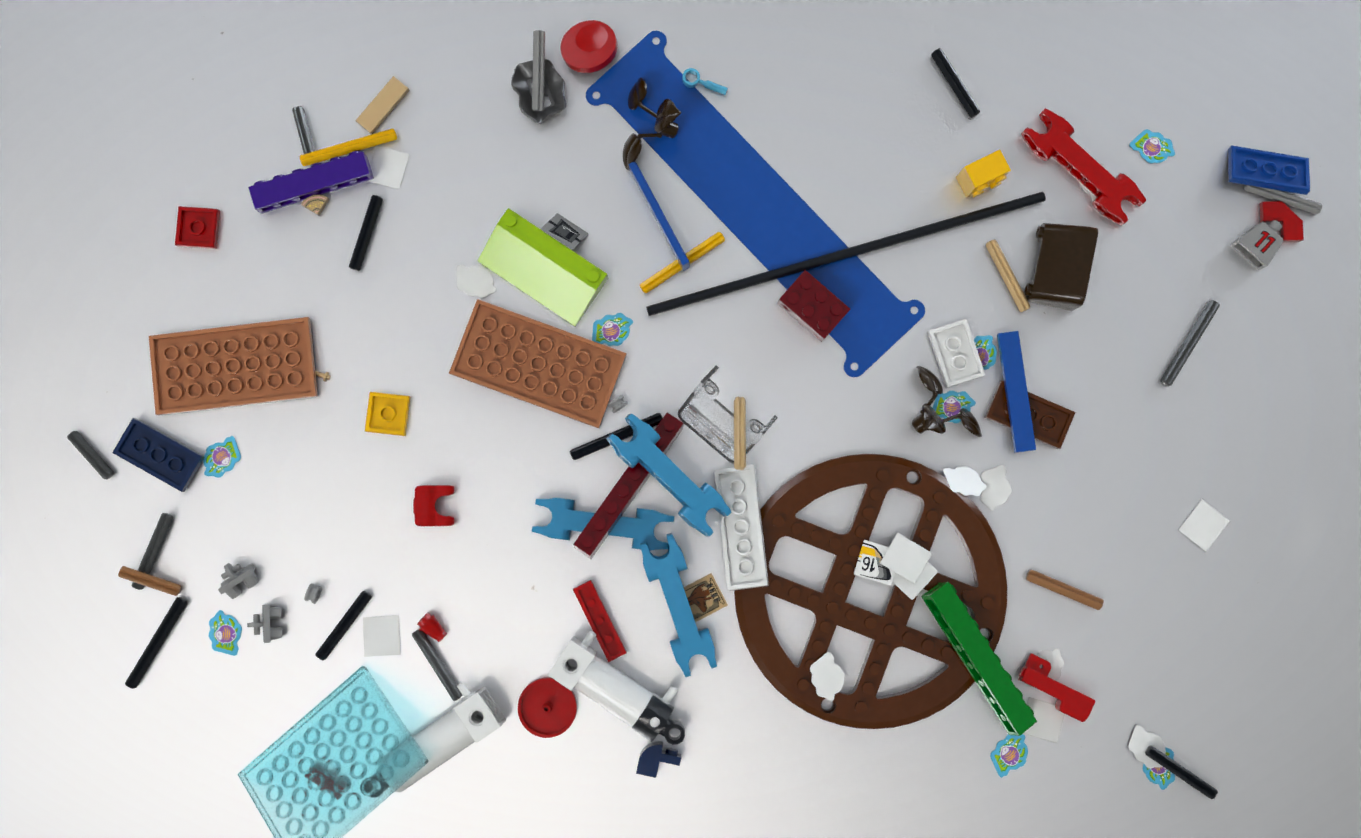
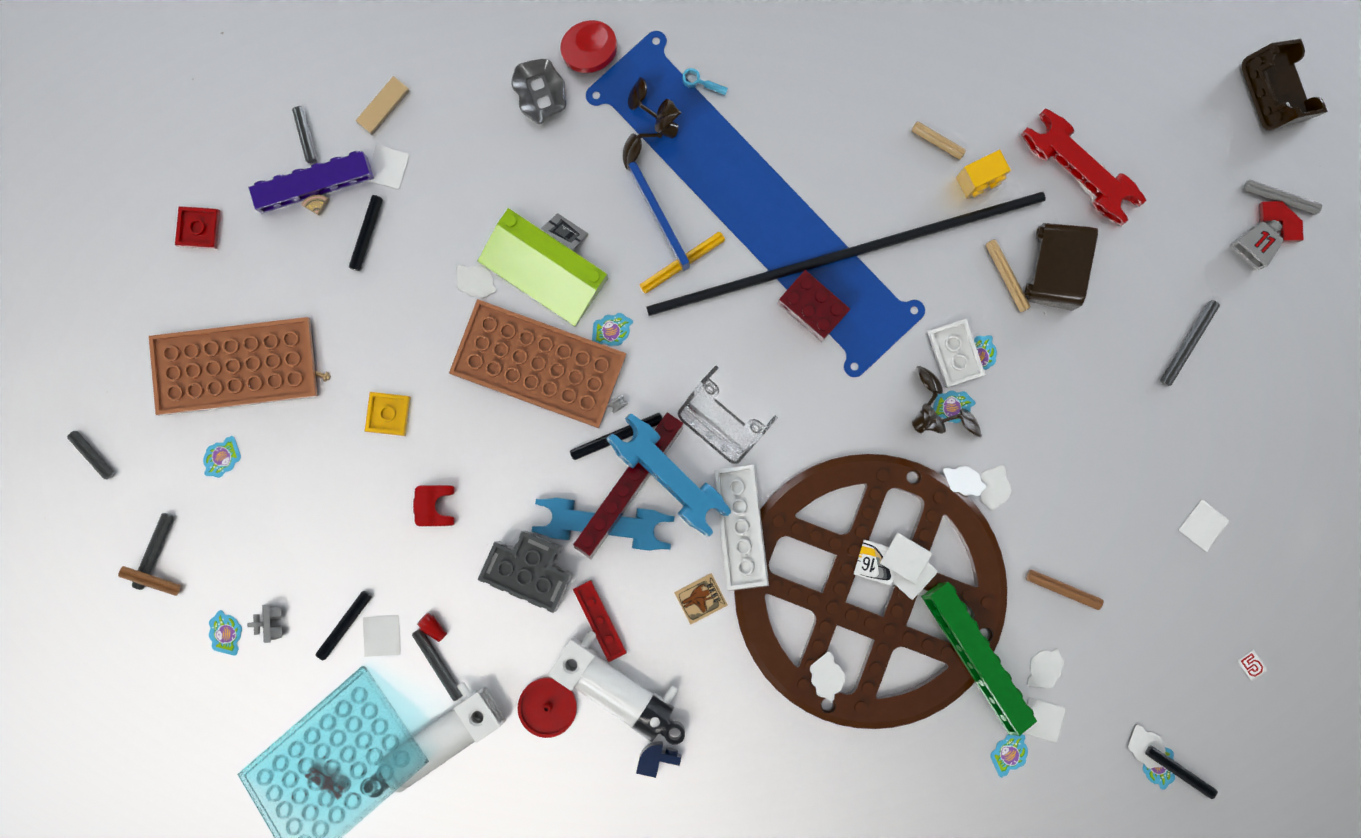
dark blue plate [112,418,205,492] -> none
black axle [125,597,187,689] -> none
light grey hips [218,563,258,599] -> none
yellow axle [299,129,397,166] -> none
light grey bush [304,583,322,604] -> none
light grey axle [532,30,545,111] -> none
dark azure piece [640,533,717,677] -> none
tan axle [734,397,746,470] -> none
black axle [931,48,980,118] -> none
reddish brown plate [985,381,1076,449] -> none
blue tile [997,331,1036,453] -> none
red piece [1018,653,1095,722] -> none
sticker [1129,129,1175,163] -> none
blue tile [1228,145,1310,195] -> none
none -> dark grey piece [477,531,573,613]
none -> tan axle [912,121,966,159]
none -> white sticker [1237,650,1267,681]
none -> dark brown windscreen [1242,39,1328,130]

